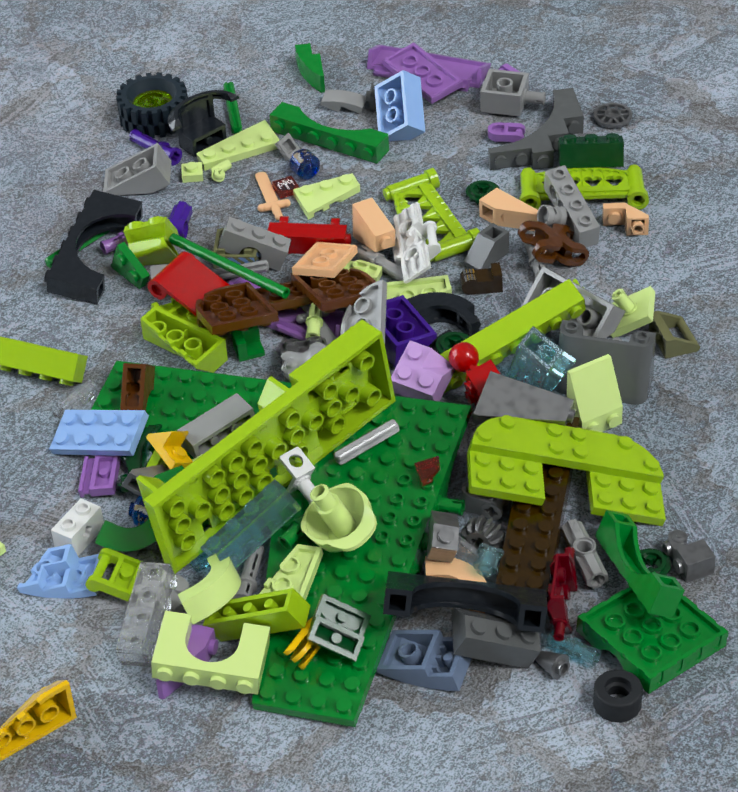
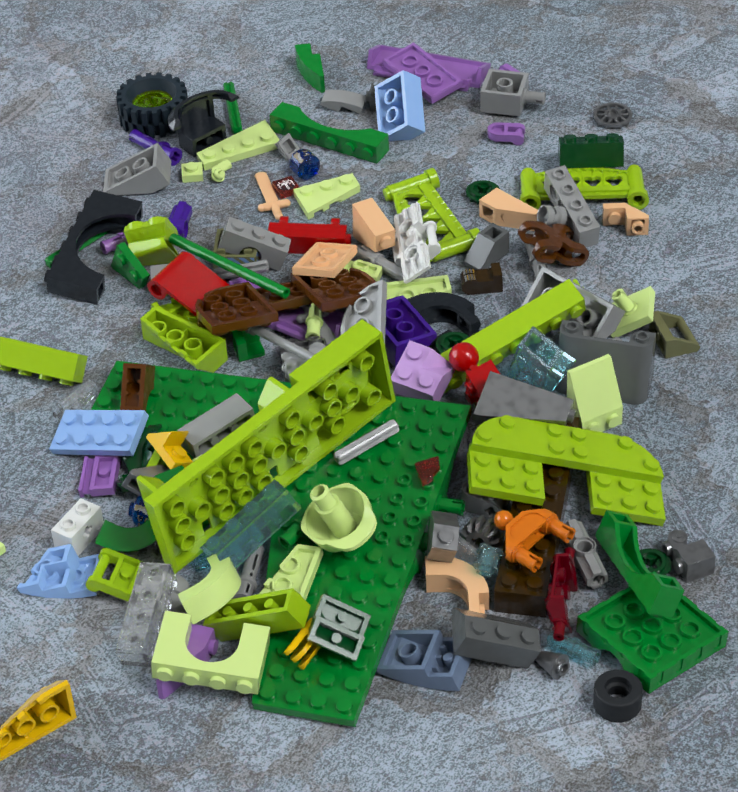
white bracket [279,447,315,505] -> none
black arch [383,571,548,633] -> none
dark grey arch [488,88,584,170] -> none
none -> light grey bar [245,325,315,360]
none -> orange connector [494,509,576,573]

